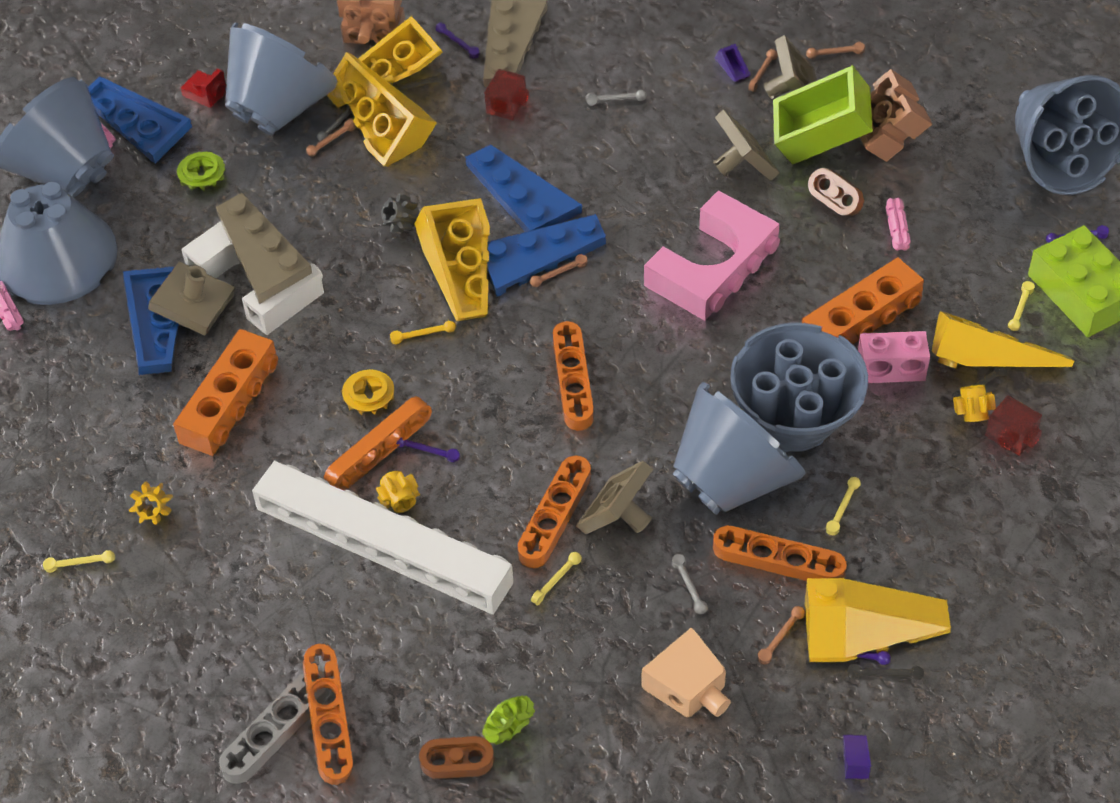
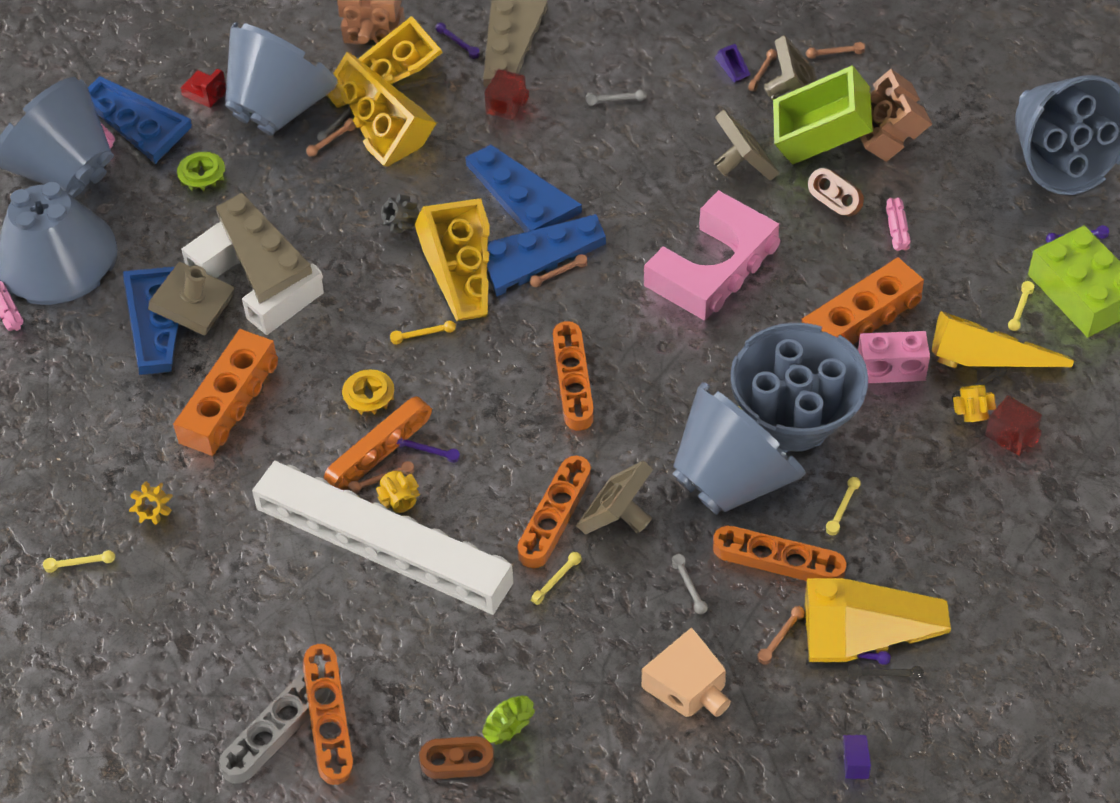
none -> nougat hinge [348,461,414,494]

